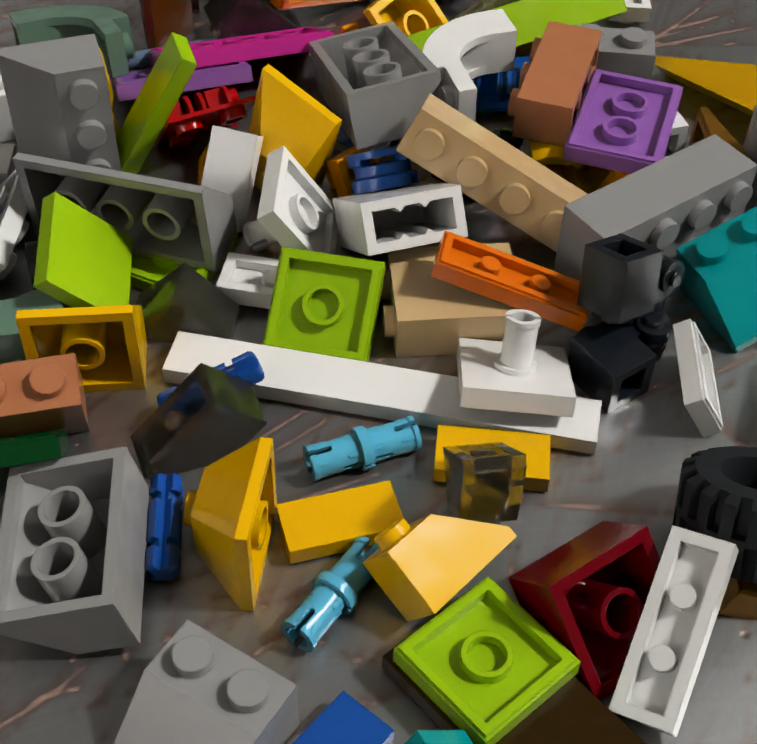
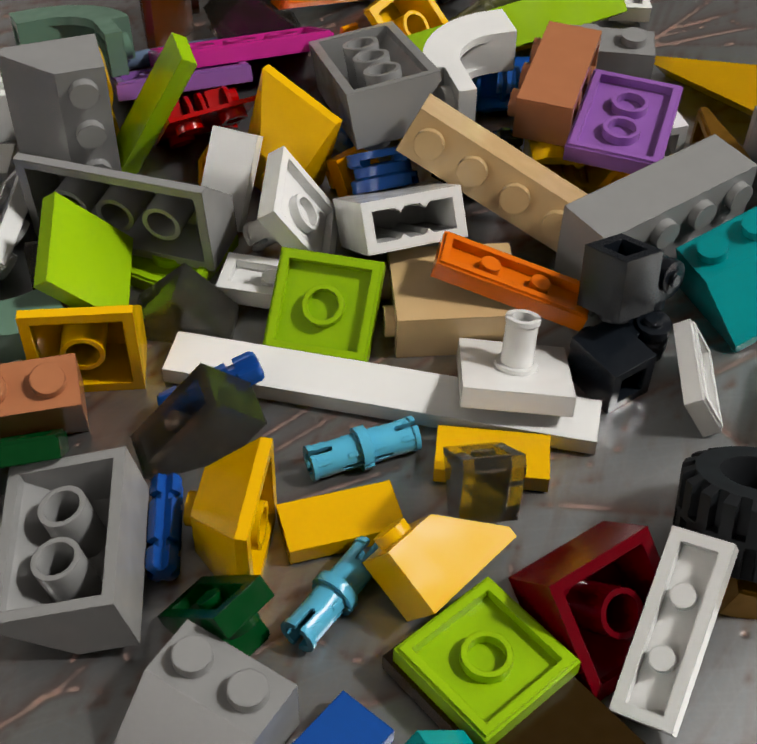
none -> dark green slope [157,575,275,656]

